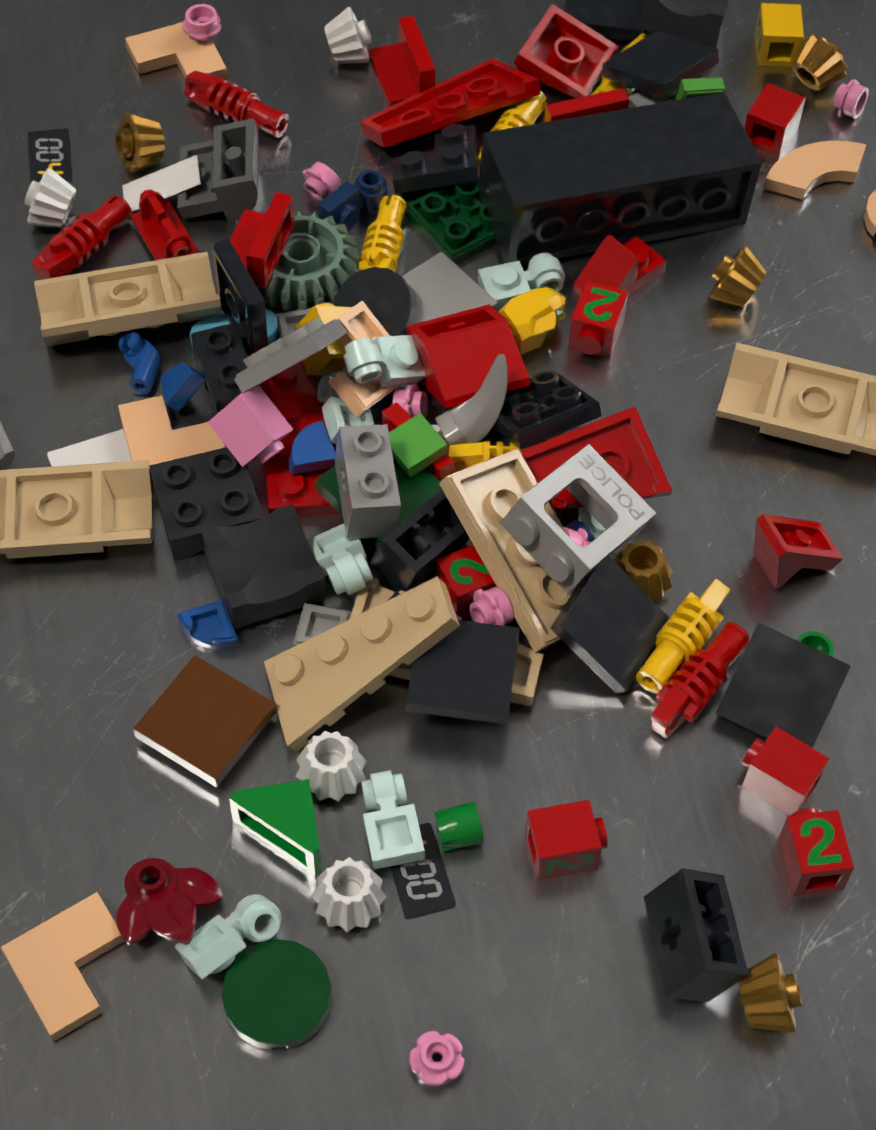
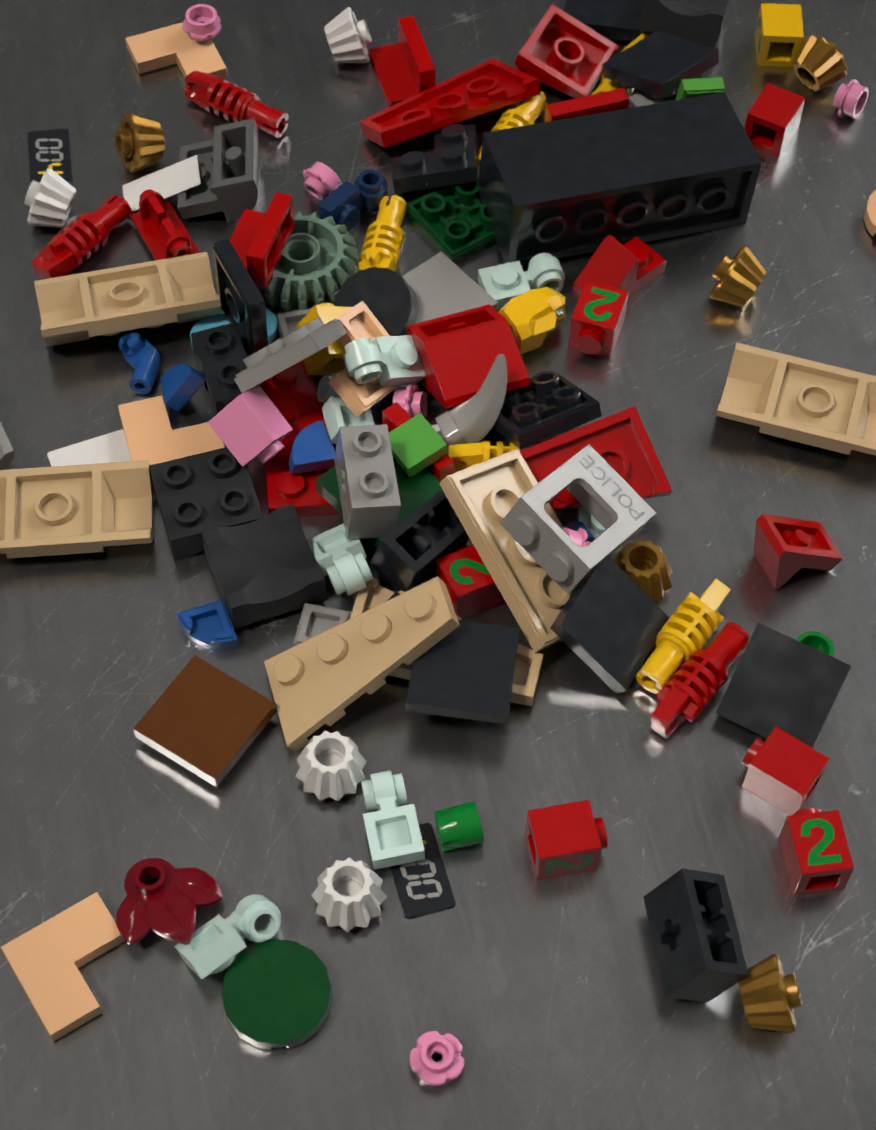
green slope [229,779,322,876] -> none
bright pink plate [470,587,514,626] -> none
light nougat tile [763,140,866,200] -> none

